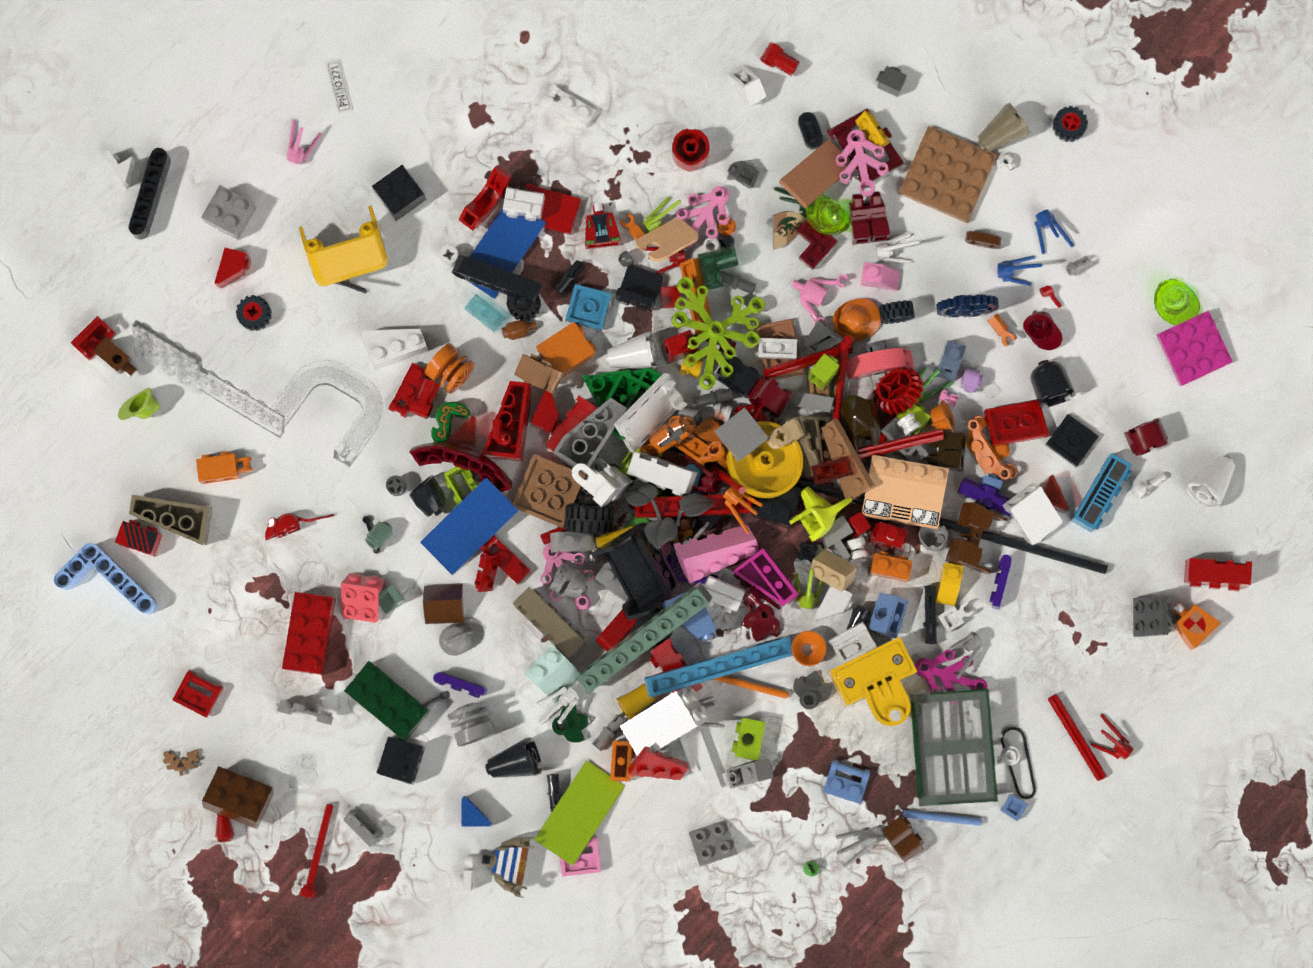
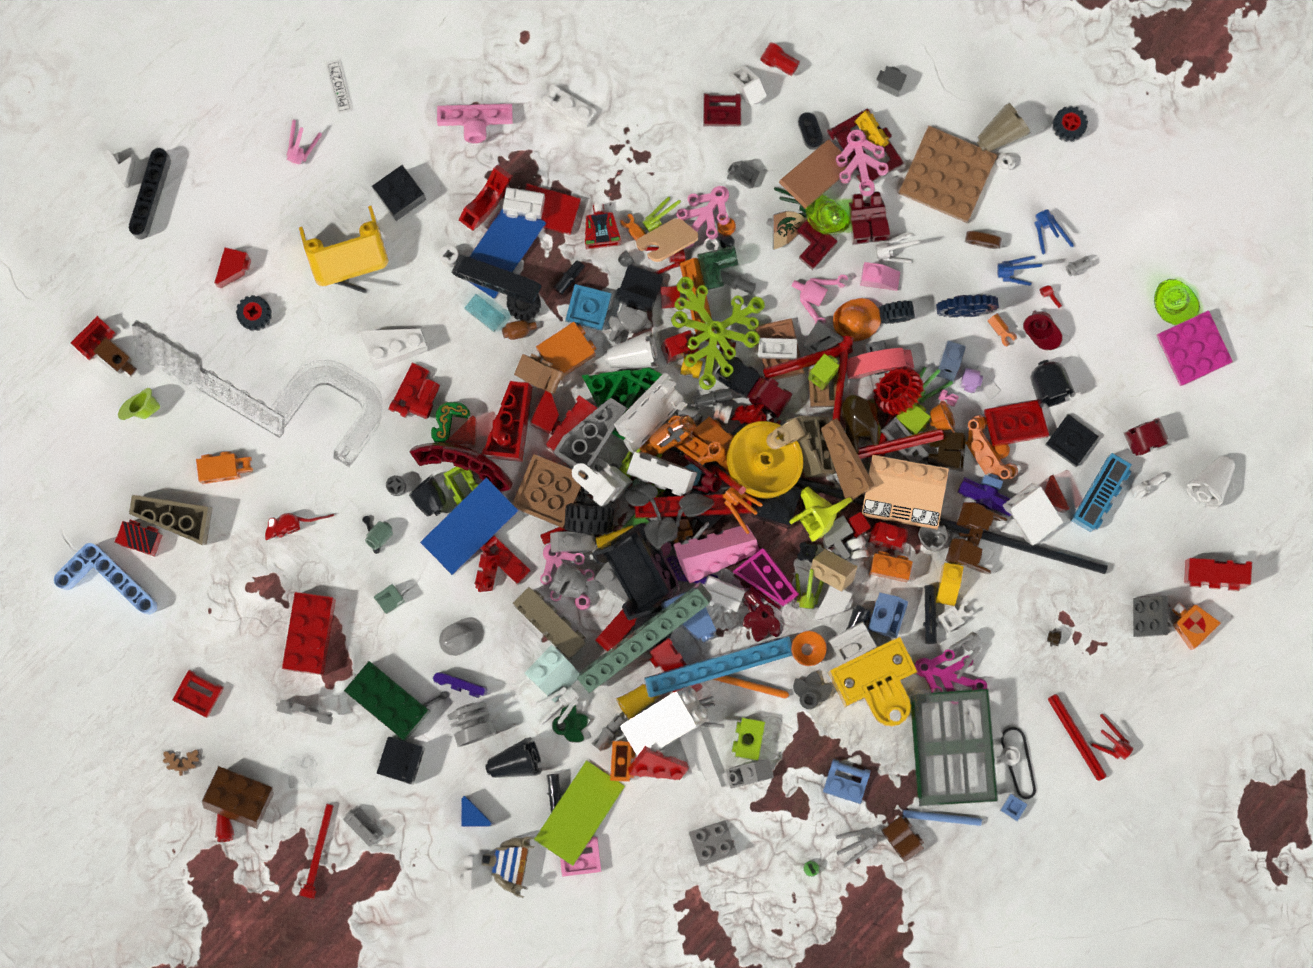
light grey brick [201,185,256,240] -> none
coral bracket [341,573,386,623] -> none
reddish brown slope [423,584,464,624] -> none
orange wheel [425,343,475,394] -> none
red brick [672,128,710,172] -> none
light grey tile [714,408,769,462] -> none
light grey sticker [788,390,834,412] -> none
clear red slope [811,456,853,485] -> none
white wheel [897,412,922,436] -> none
dark purple hinge [989,554,1012,610] -> none
none -> bright pink plate [437,104,513,144]
none -> light grey animal [609,304,652,344]
none -> dark red plate [703,93,741,127]
none -> dark brown plate [1047,628,1062,647]

